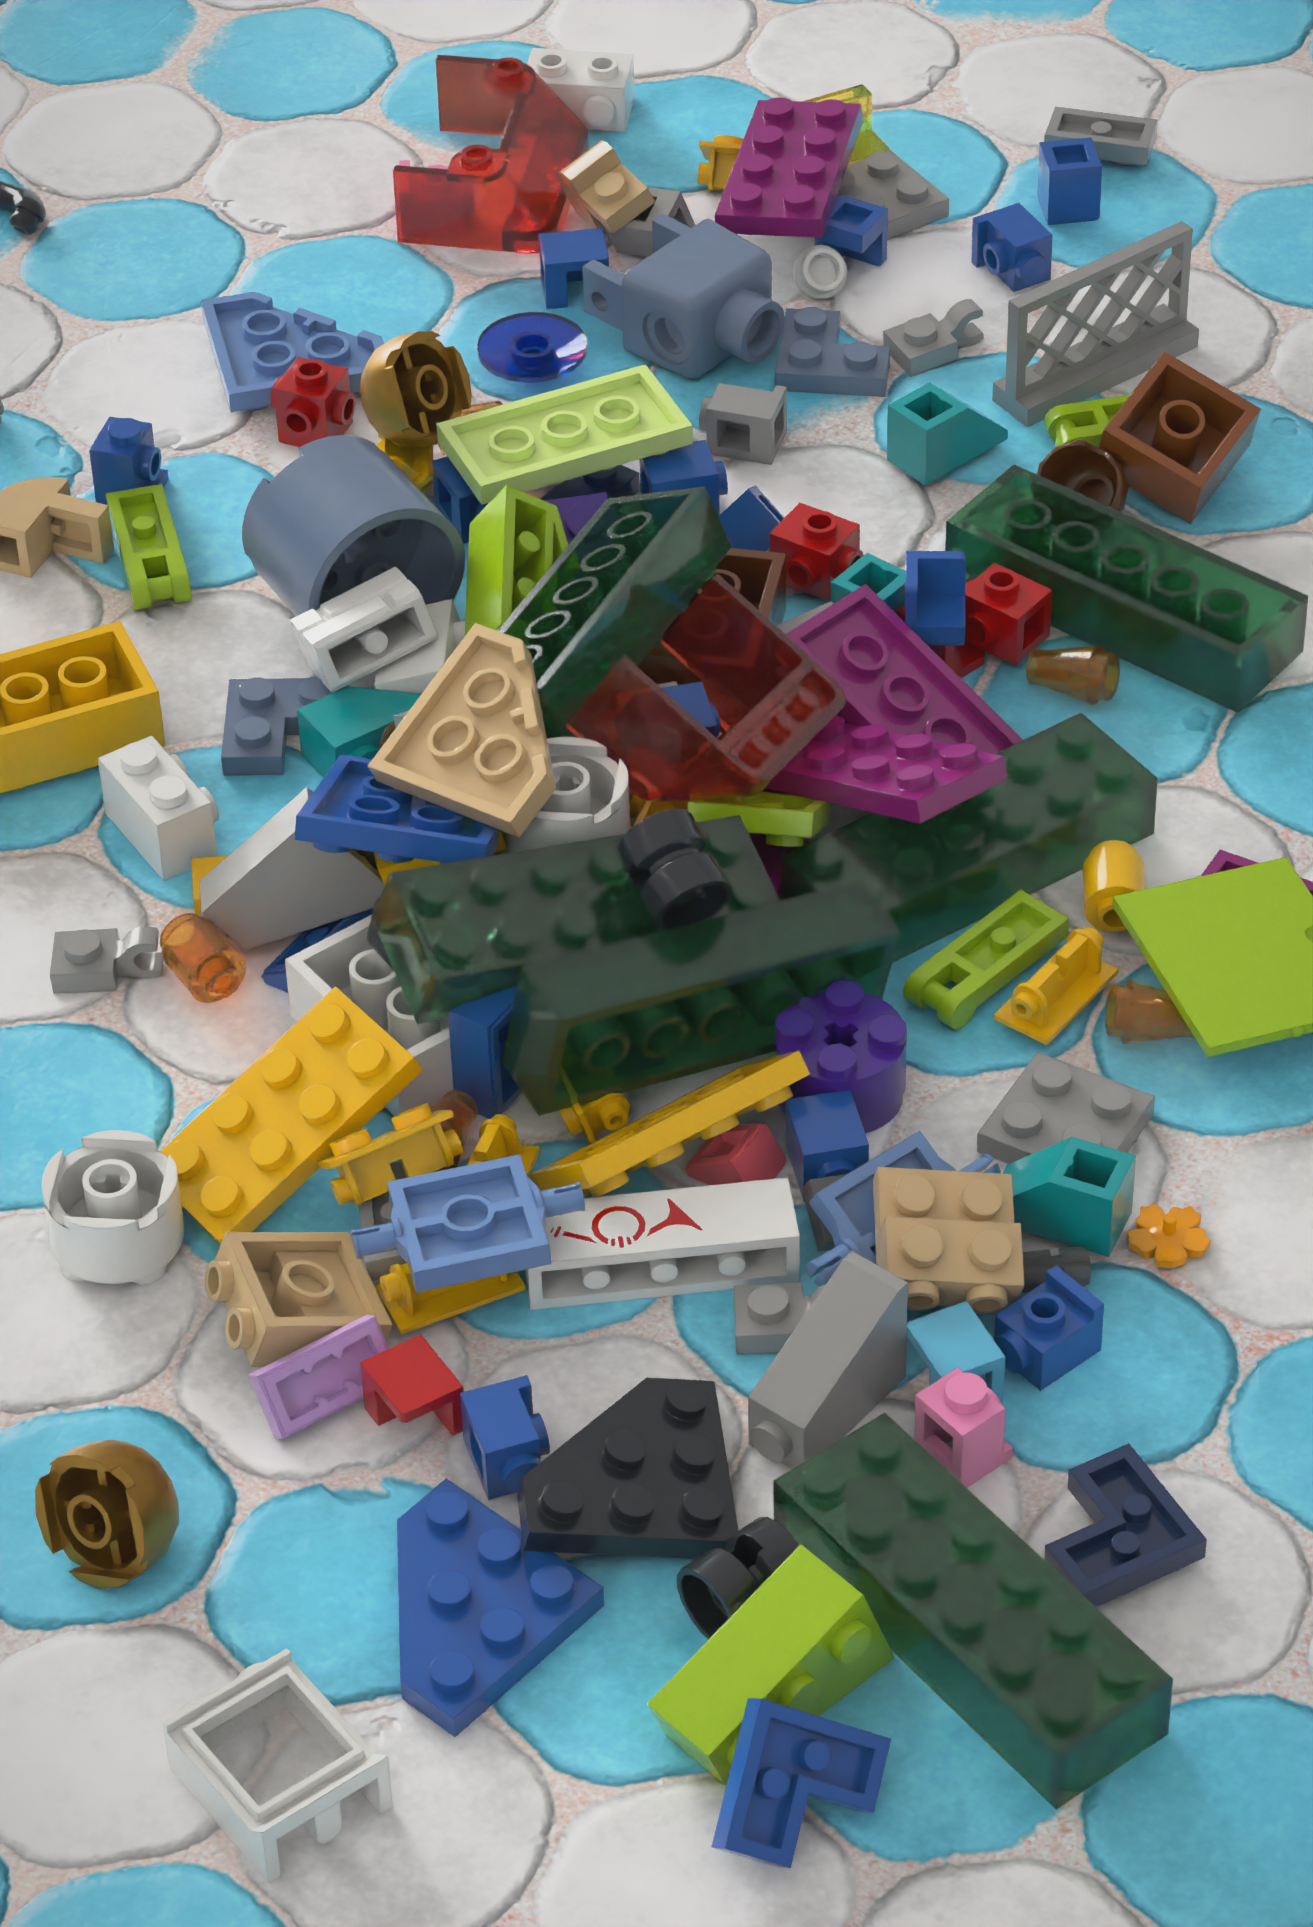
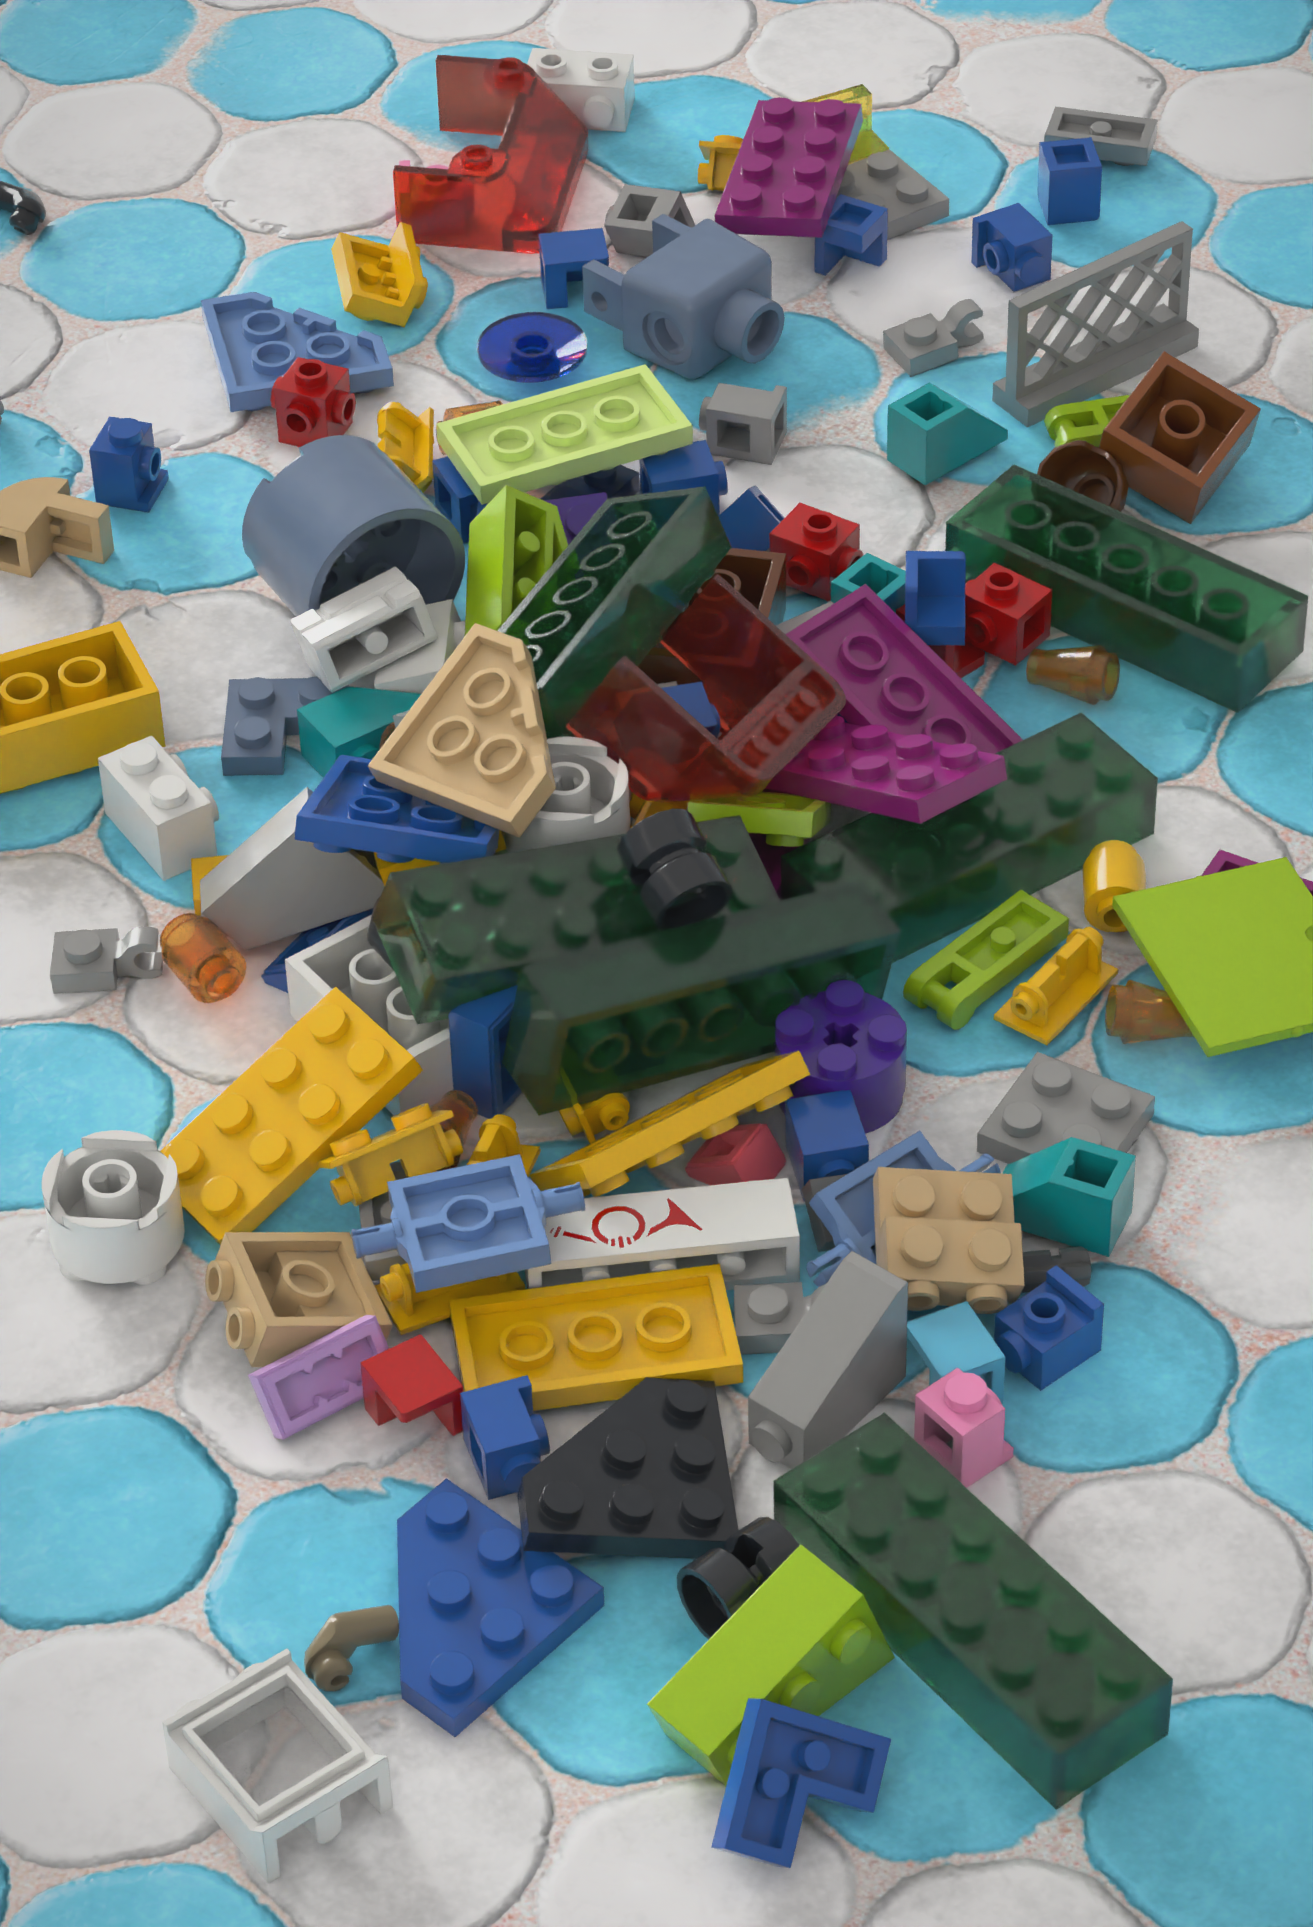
pearl gold cylinder [35,1439,179,1589] -> none
lime plate [106,484,192,610] -> none
pearl gold cylinder [360,331,472,447] -> none
tan brick [557,140,655,235] -> none
sand blue plate [775,307,890,397] -> none
white plate [793,245,847,300] -> none
dark blue plate [1044,1443,1207,1613] -> none
light orange plant [1127,1203,1211,1269] -> none
none -> dark tan arm [304,1605,399,1691]
none -> yellow bracket [331,222,428,327]
none -> yellow plate [449,1264,743,1411]

